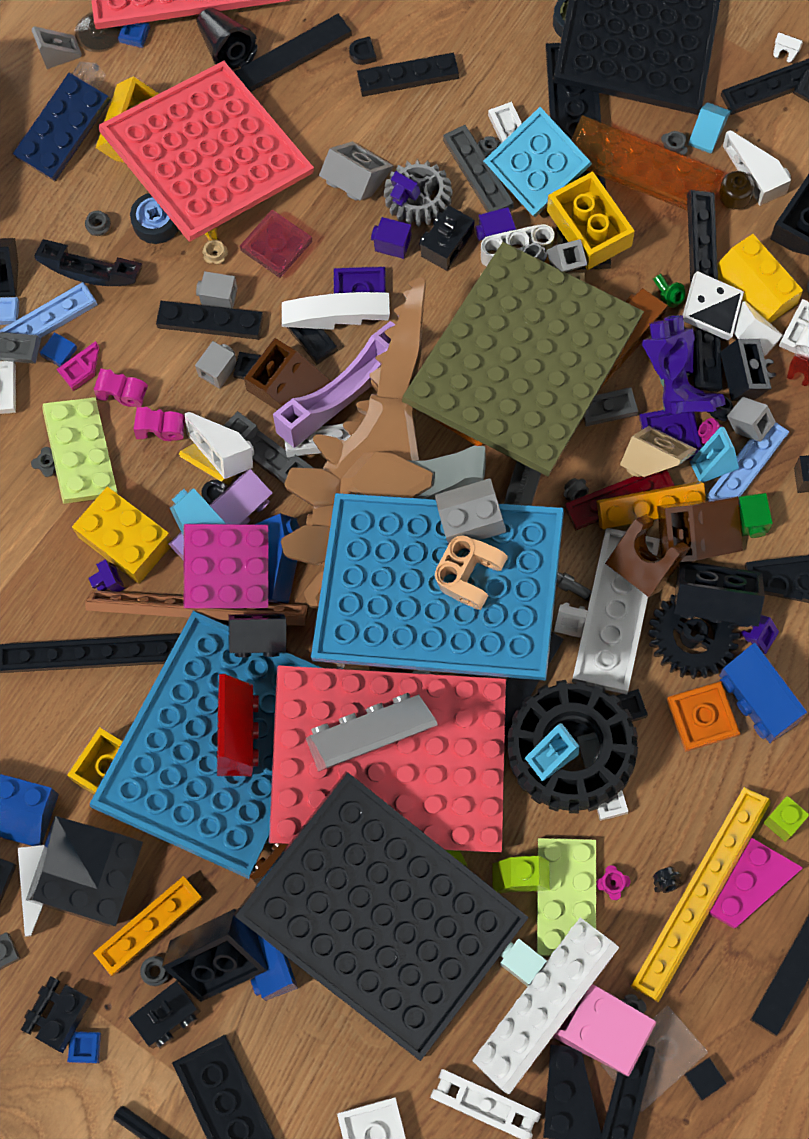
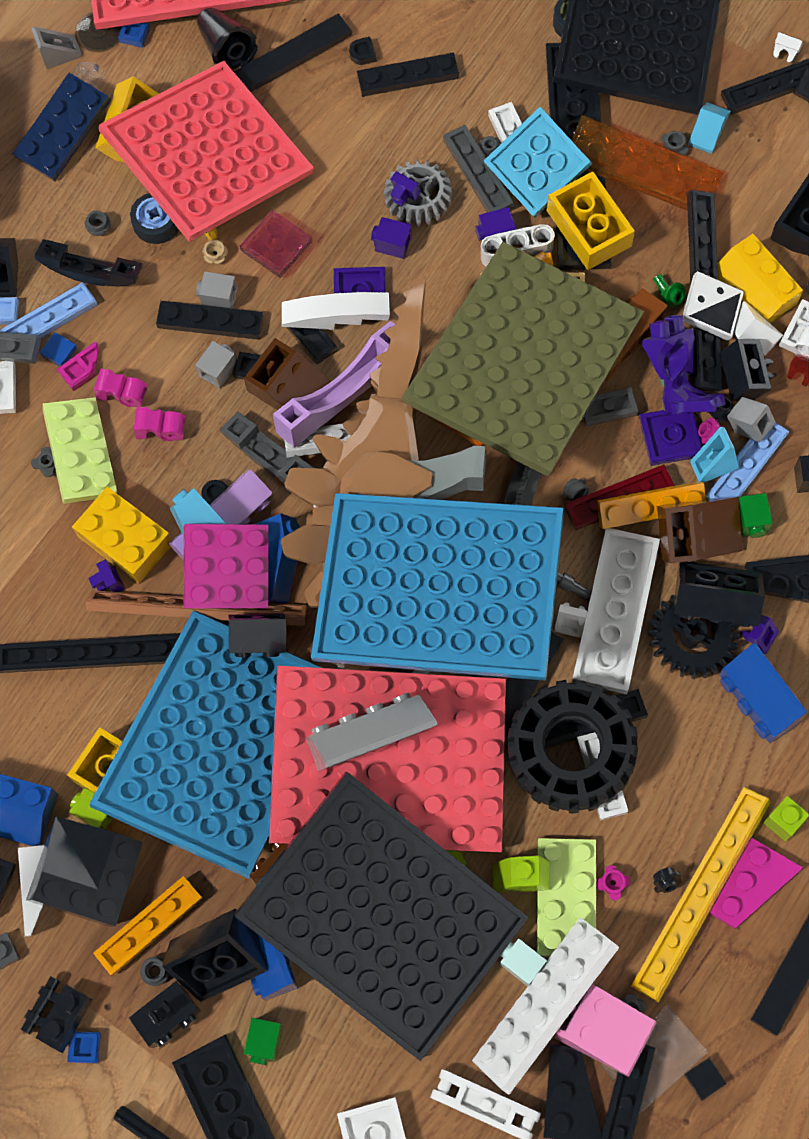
yellow slope [179,443,235,485] -> none
white slope [185,412,254,479] -> none
red slope [217,674,259,776] -> none
light grey slope [319,141,393,201] -> none
black brick [419,205,475,271] -> none
light grey slope [435,478,506,544] -> none
light nougat piece [435,535,508,610] -> none
dark grey plate [523,243,547,262] -> none
medium azure slope [525,723,579,781] -> none
light grey brick [546,239,587,272] -> none
reddish brown piece [605,514,690,597] -> none
tan slope [620,426,697,477] -> none
orange plate [667,681,740,752] -> none
dark brown head [719,171,755,210] -> none
white slope [723,130,791,206] -> none
none -> lime brick [69,788,113,830]
none -> green brick [243,1018,283,1066]

